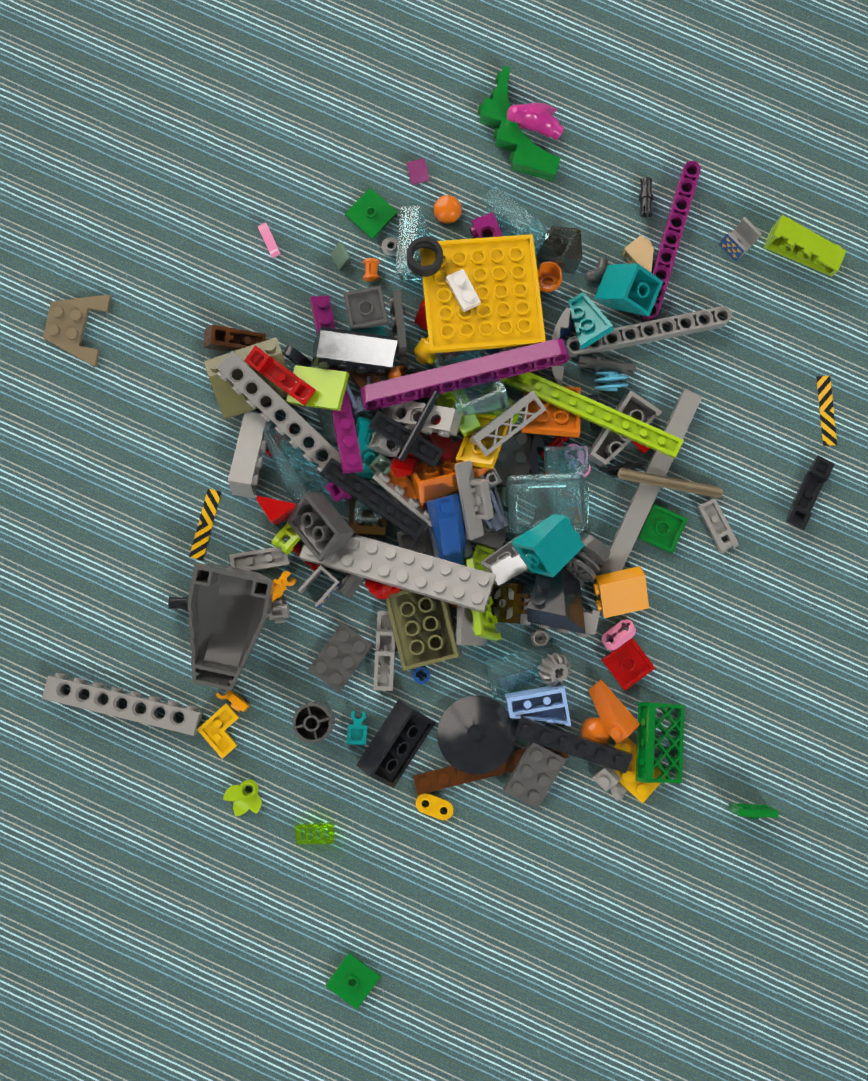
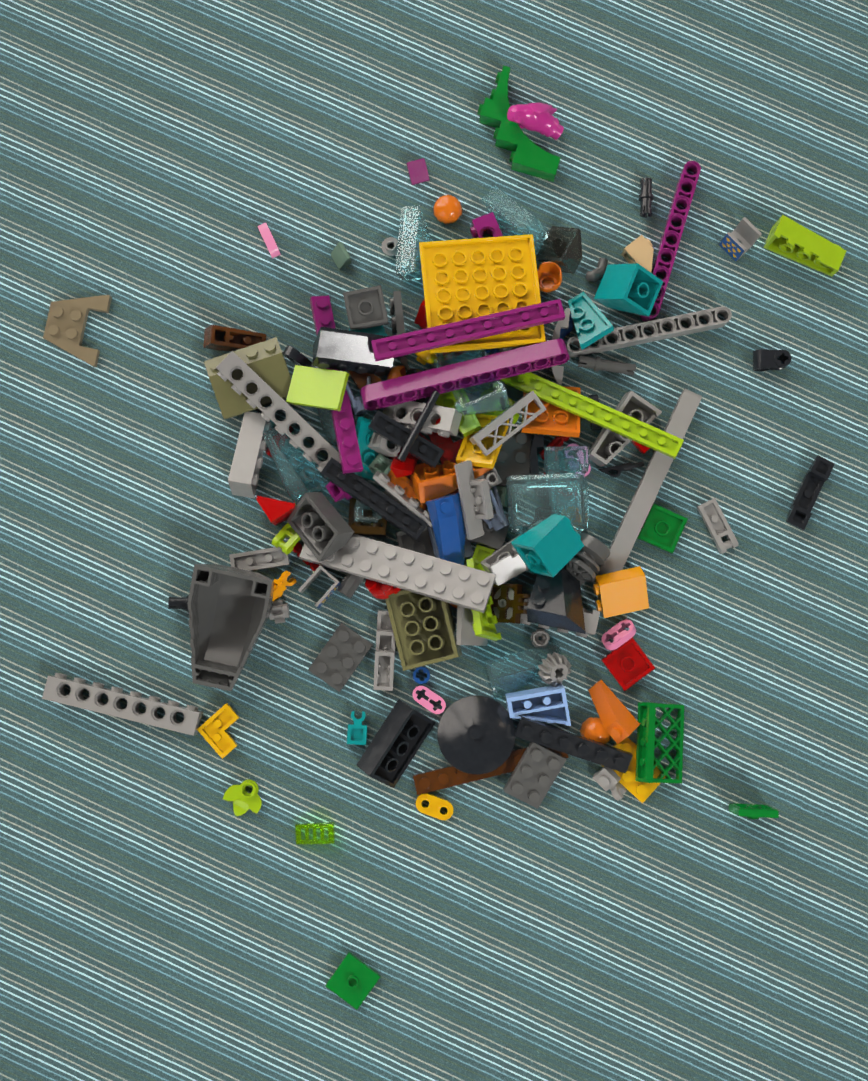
sticker [189,489,222,561] -> none
light orange plate [216,690,250,712] -> none
red slope [244,346,316,406] -> none
dark grey cylinder [292,701,335,743] -> none
green plate [345,187,398,240] -> none
orange bush [363,258,380,282] -> none
black tyre [407,237,443,277] -> none
white plate [446,269,481,312] -> none
medium azure piece [594,372,629,391] -> none
dark tan axle [617,468,723,498] -> none
sticker [816,376,837,446] -> none
none -> magenta plate [371,299,565,362]
none -> bright pink beam [413,685,446,714]
none -> black piece [753,349,792,371]

